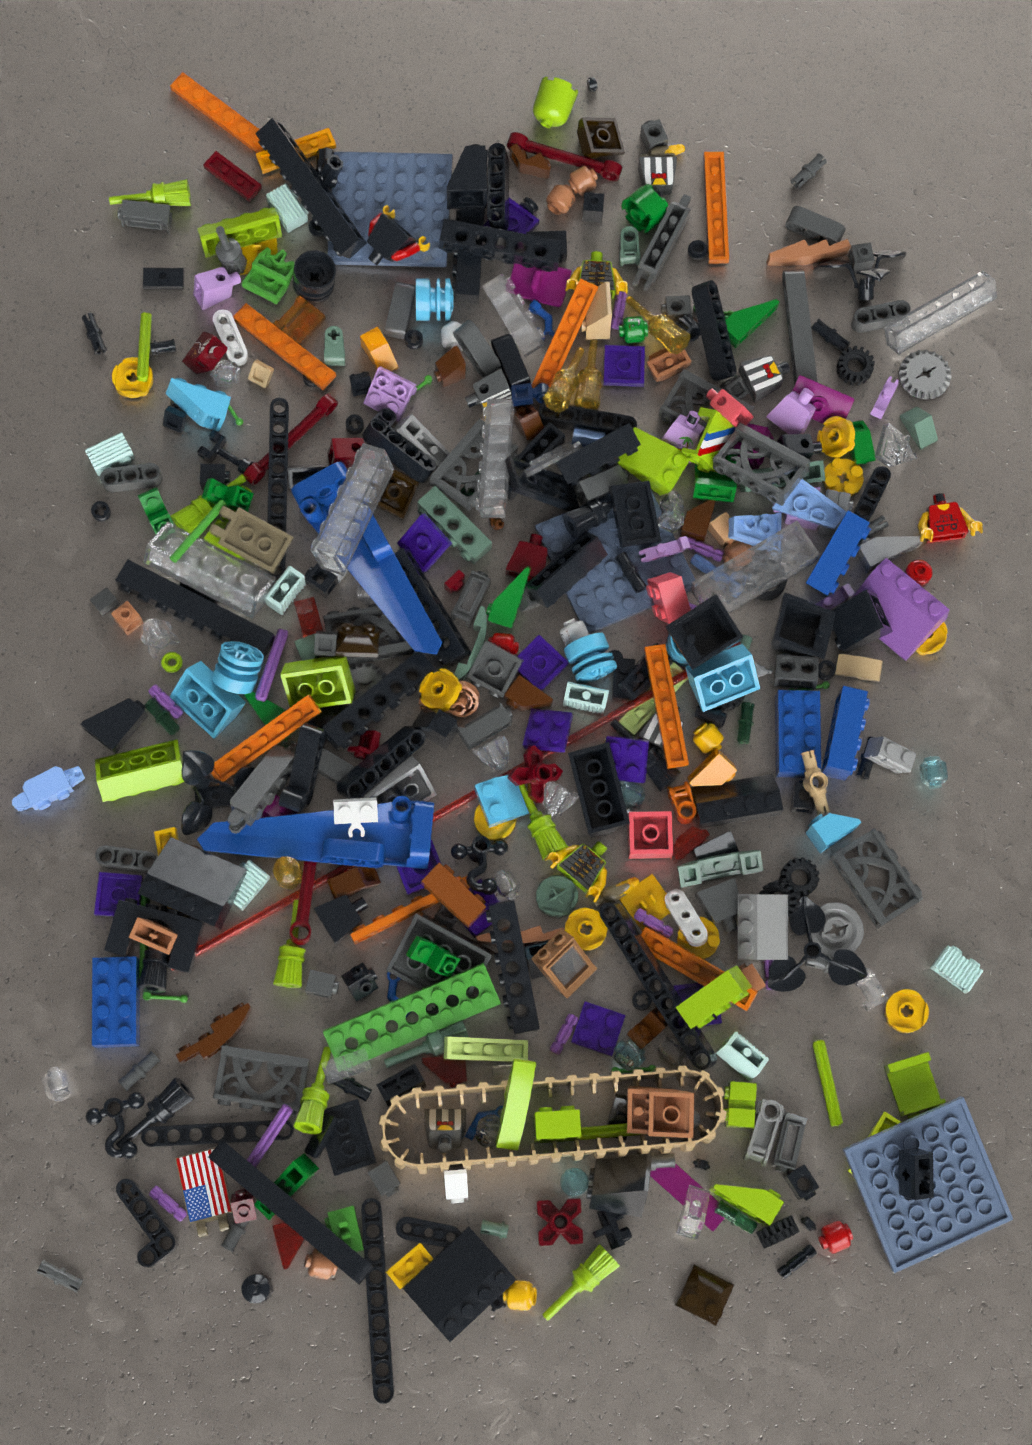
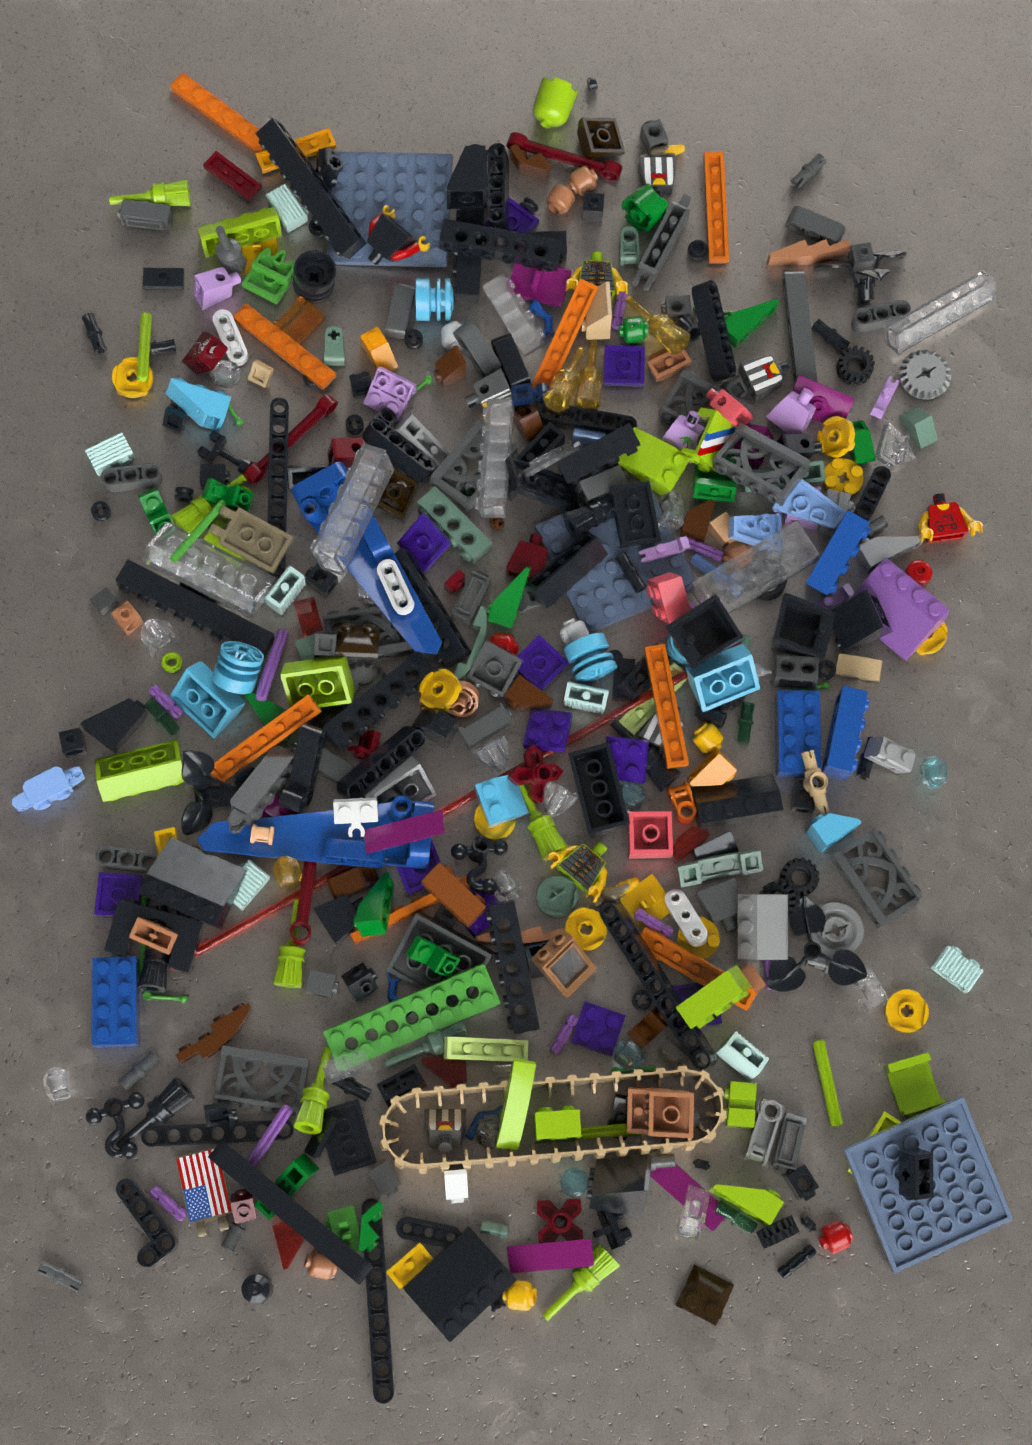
none -> black brick [58,728,87,758]
none -> black bush [174,486,194,503]
none -> black bracket [204,1101,238,1132]
none -> light nougat bush [250,824,275,845]
none -> green slope [354,872,394,937]
none -> green slope [359,1201,385,1253]
none -> magenta sticker [364,810,445,854]
none -> white plate [377,559,414,615]
none -> magenta sticker [507,1239,594,1273]

